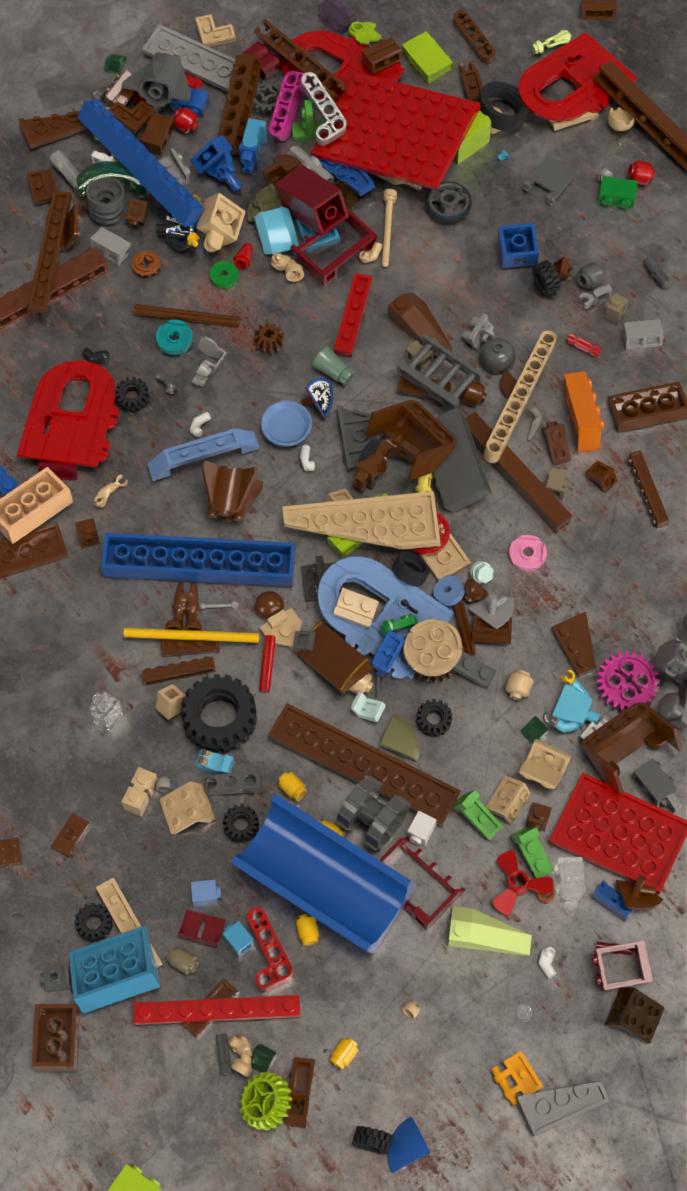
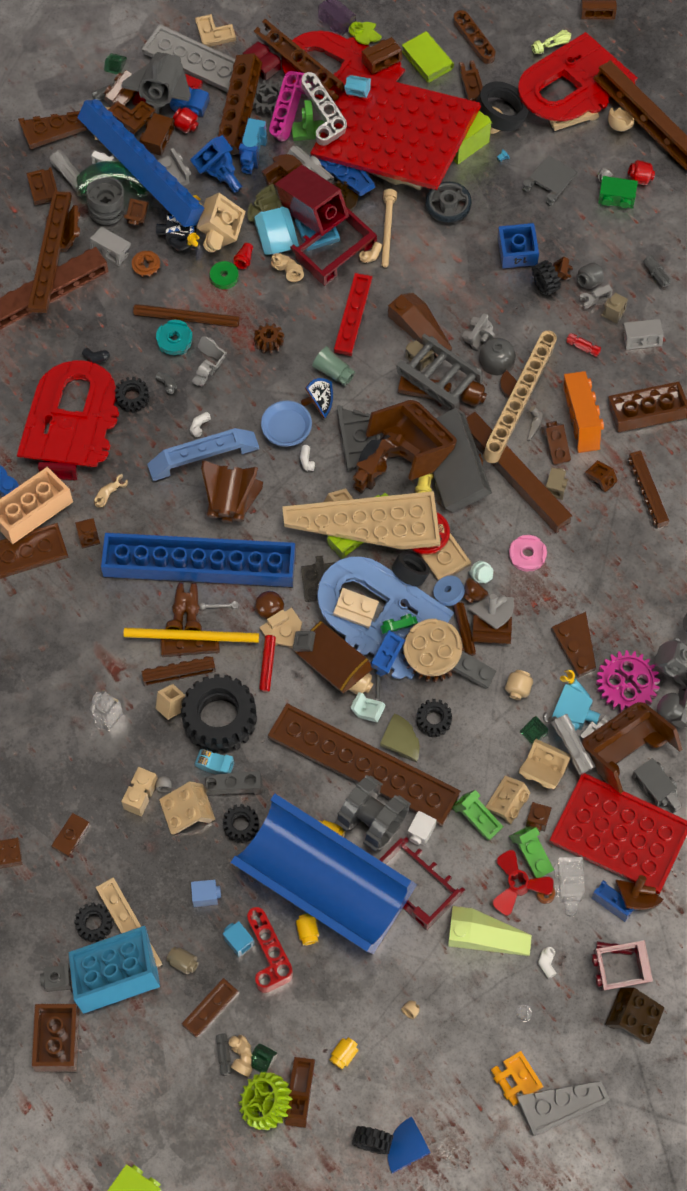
red plate [134,995,300,1025] -> none
dark red piece [178,910,226,948] -> none
yellow brick [278,772,307,801] -> none
none -> medium azure piece [344,75,371,98]
none -> light grey axle [552,714,596,775]

